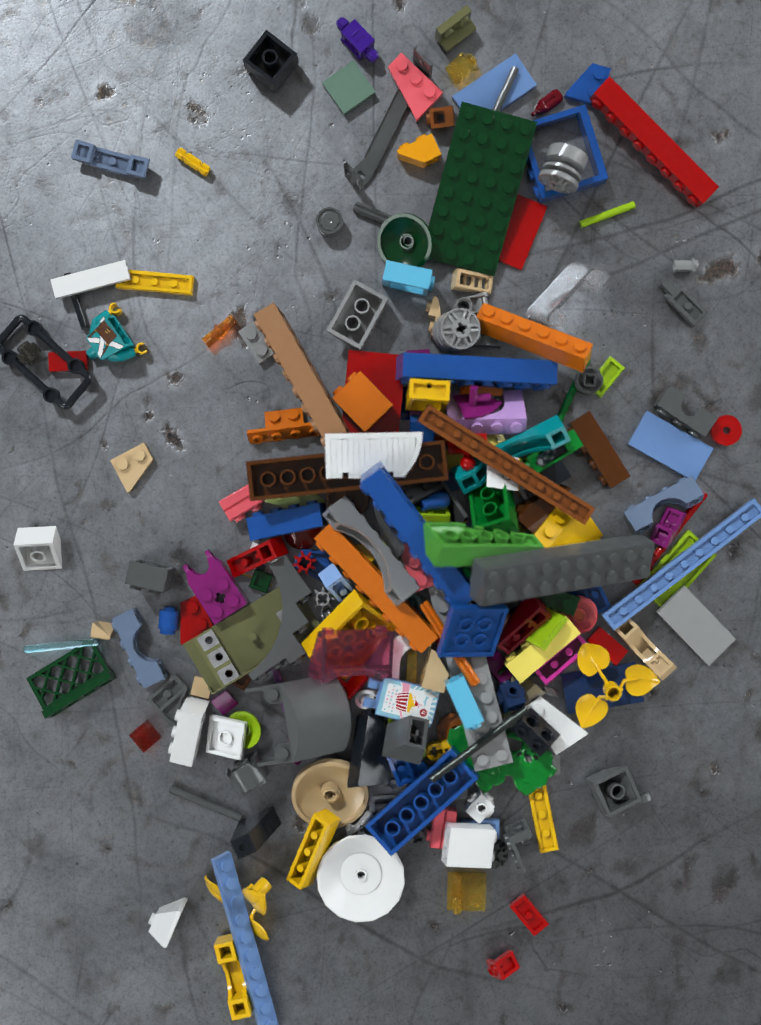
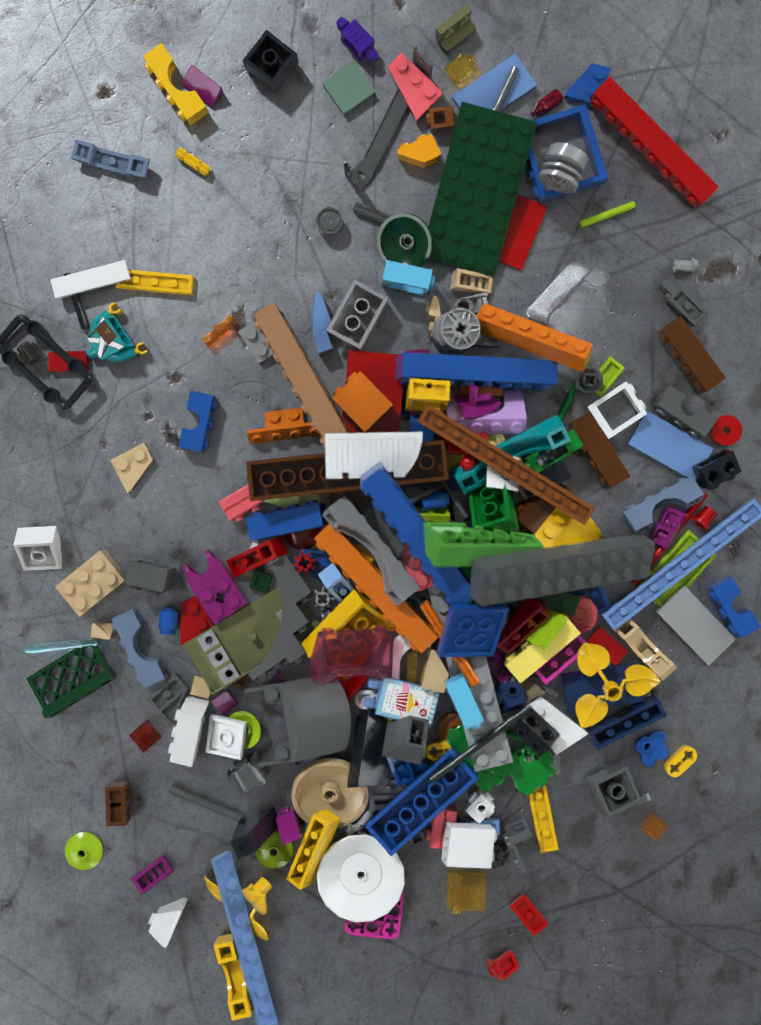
none -> tan brick [55,549,126,617]
none -> lime dish [65,832,103,870]
none -> reddish brown brick [105,781,131,826]
none -> magenta slope [131,855,174,895]
none -> yellow arch [143,43,209,126]
none -> blue arch [178,390,218,453]
none -> magenta slope [181,64,223,107]
none -> lime dish [256,830,294,869]
none -> magenta slope [276,806,304,845]
none -> medium blue slope [312,291,334,356]
none -> dark pink beam [345,888,404,939]
none -> white window [584,382,647,439]
none -> dark blue brick [585,695,667,750]
none -> blue plate [635,731,670,768]
none -> clear orange tile [640,812,668,840]
none -> reddish brown brick [657,315,726,393]
none -> yellow beam [664,745,697,777]
none -> red bush [691,506,717,531]
none -> black brick [692,450,742,490]
none -> blue arch [707,576,761,638]

